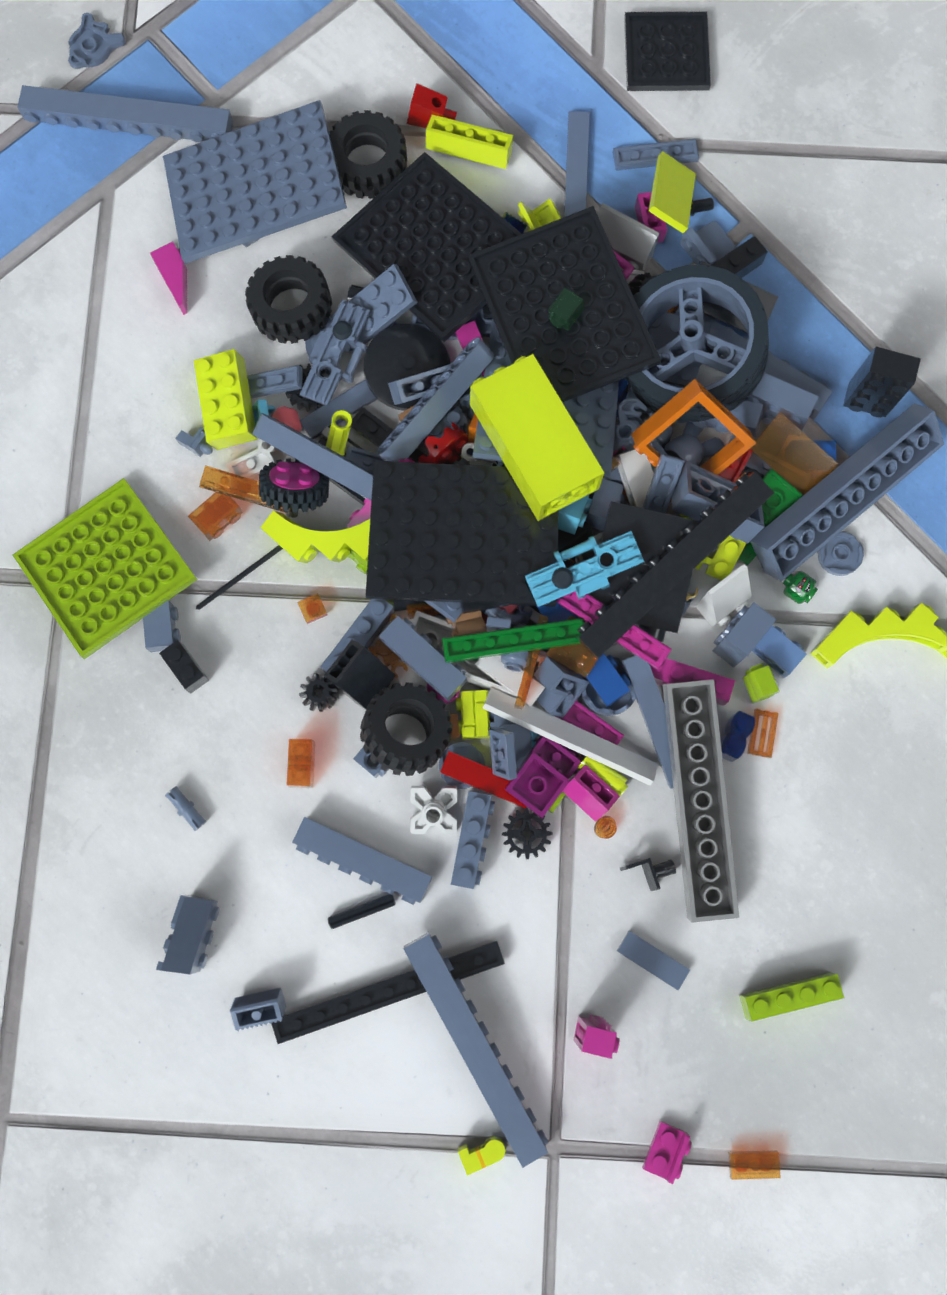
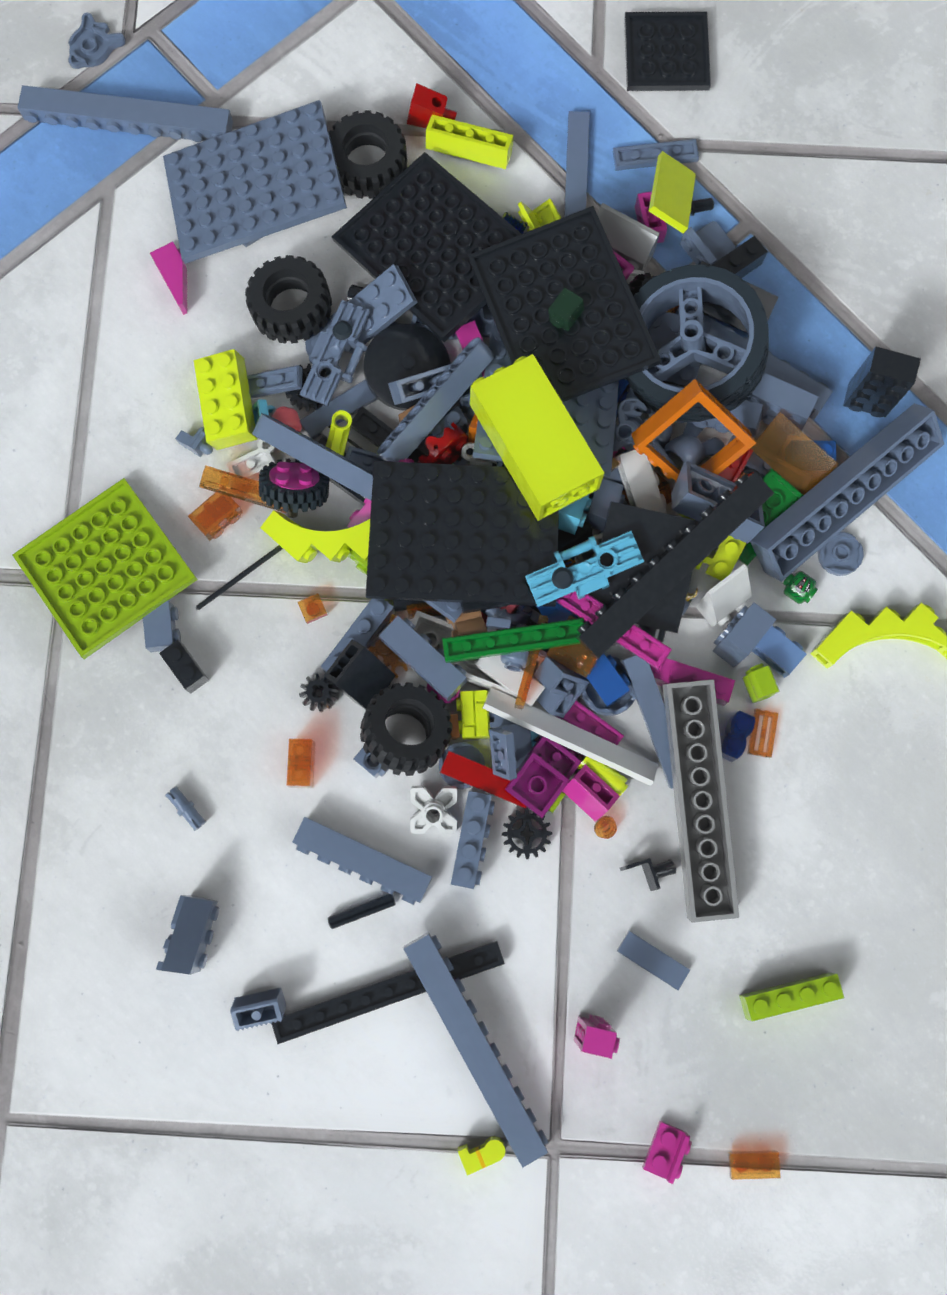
sand blue tile [642,453,684,514] -> none

